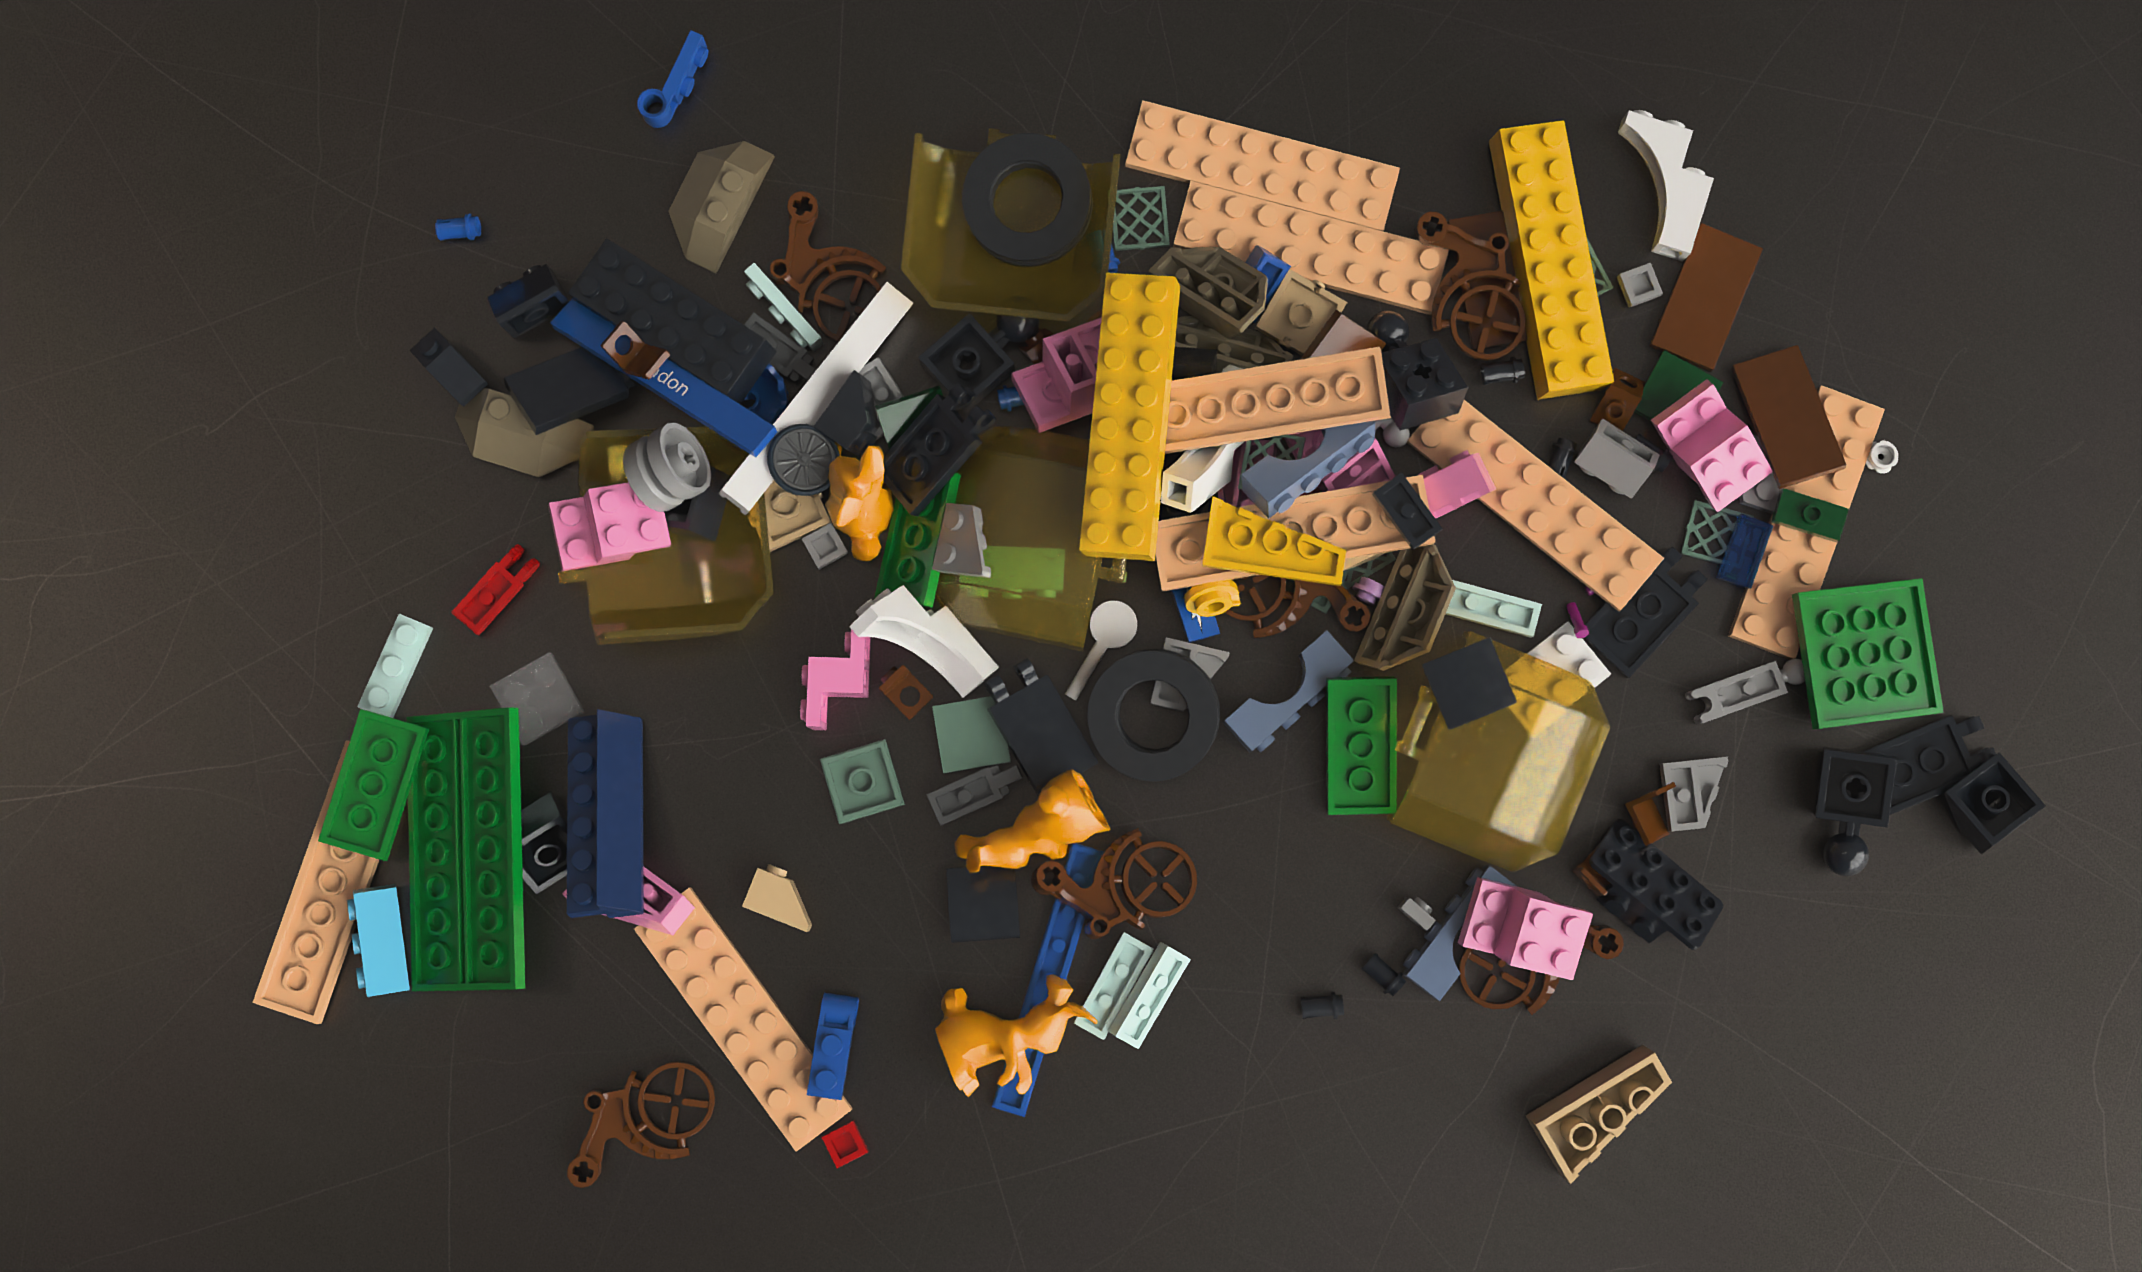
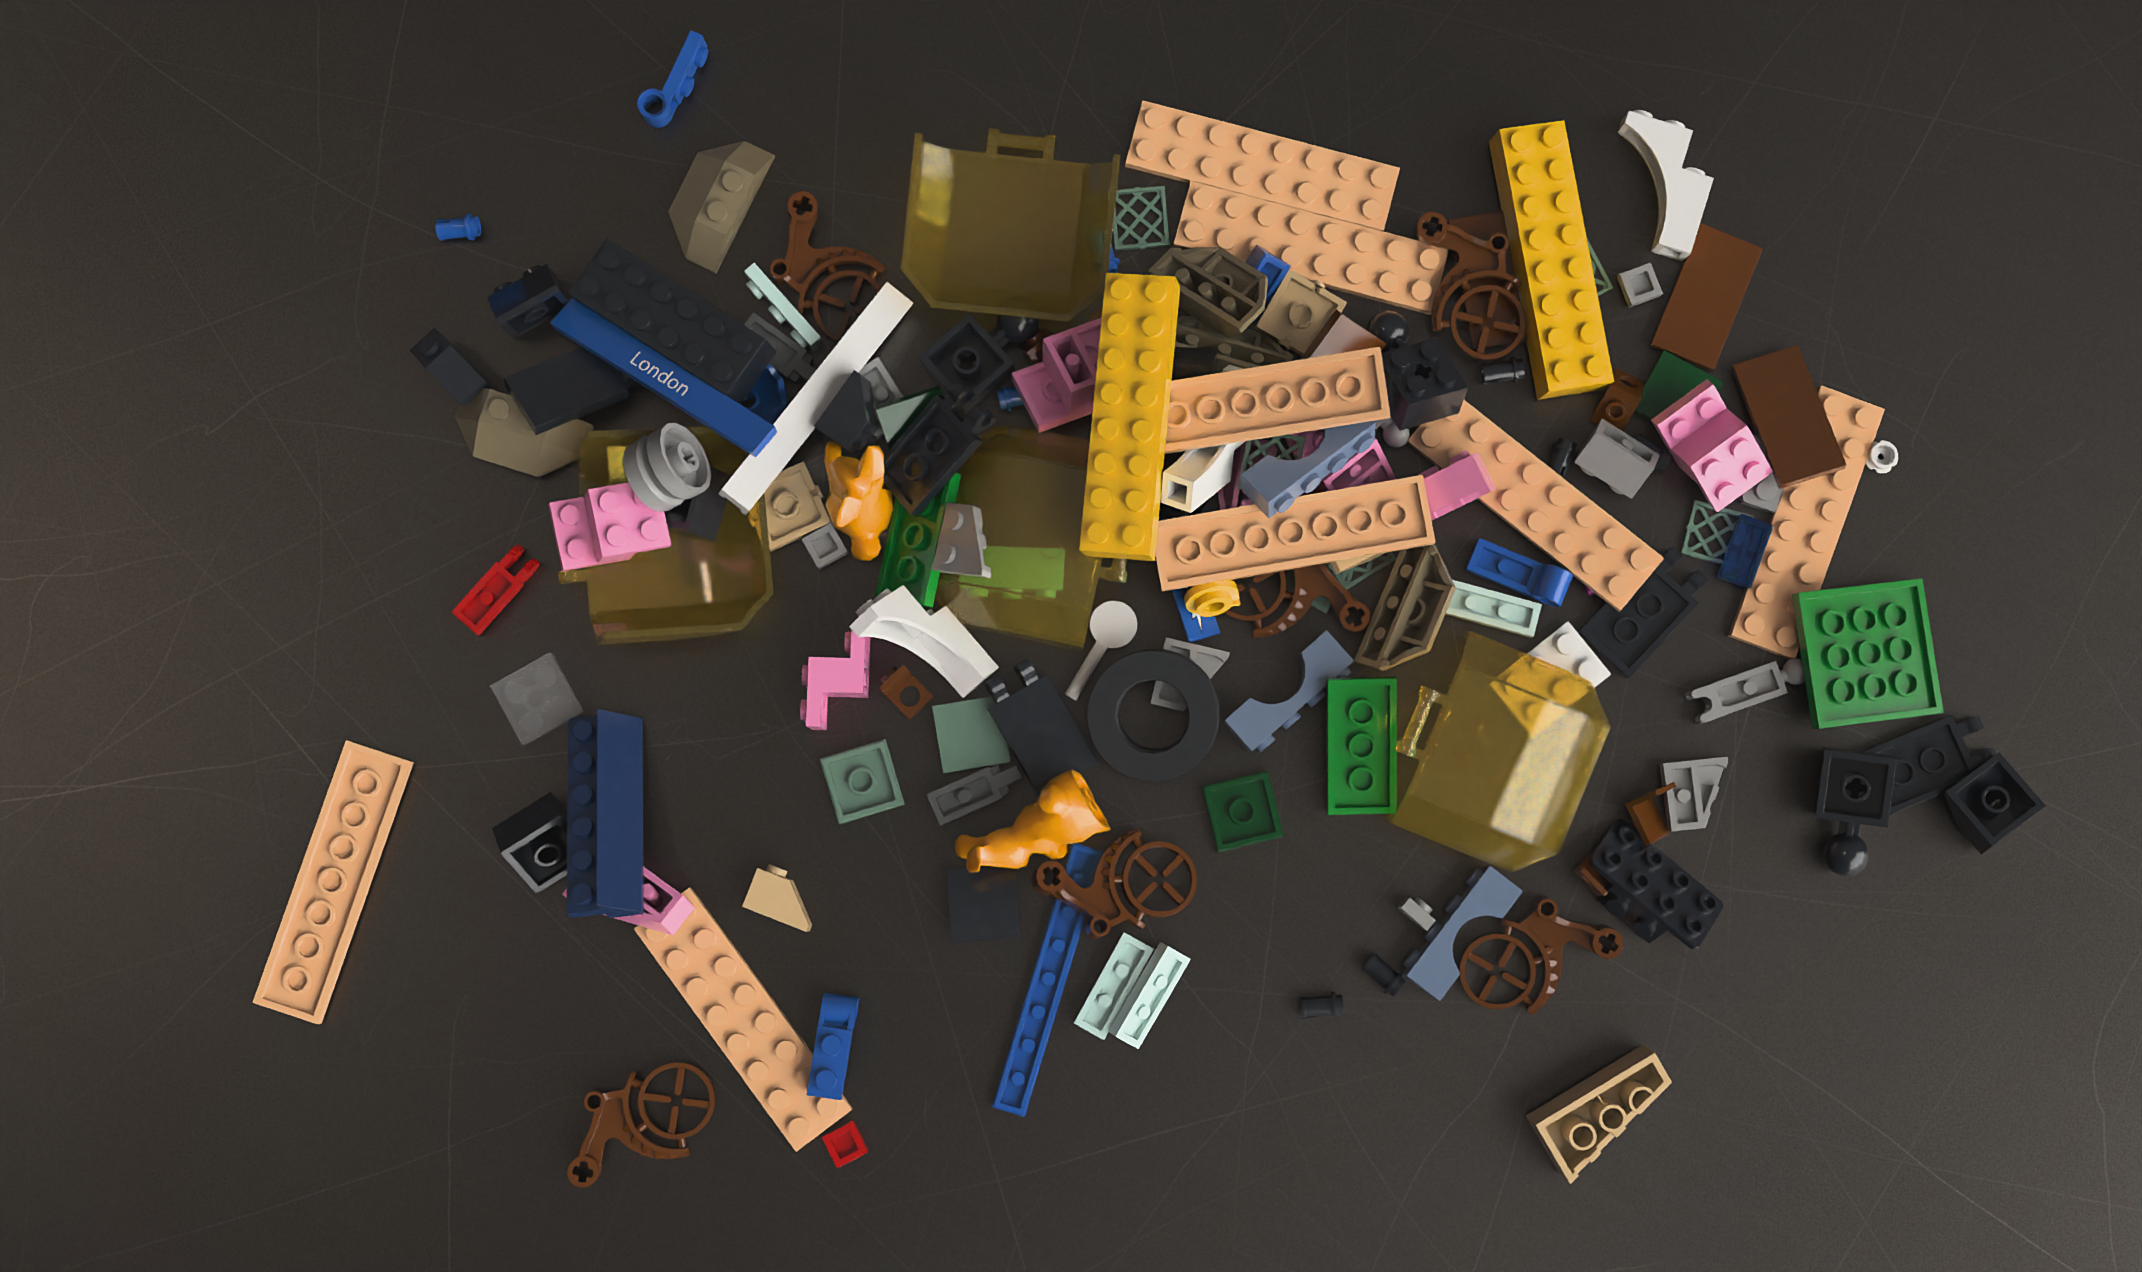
green plate [318,709,429,861] -> none
medium azure brick [347,884,410,997] -> none
light aqua plate [357,614,433,718] -> none
green plate [406,707,525,991] -> none
reddish brown bracket [600,321,670,380] -> none
dark grey wheel [767,424,840,496] -> none
light orange animal [935,974,1098,1097] -> none
black tyre [962,133,1093,267] -> none
yellow wing [1202,496,1346,586] -> none
lavender plate [1352,577,1385,606] -> none
black plate [1372,473,1443,550] -> none
black slope [1422,637,1517,730] -> none
bright pink bracket [1458,877,1593,980] -> none
magenta piece [1566,602,1589,638] -> none
dark green plate [1771,488,1849,542] -> none
none -> dark green tile [1201,770,1284,853]
none -> blue plate [1465,538,1573,607]

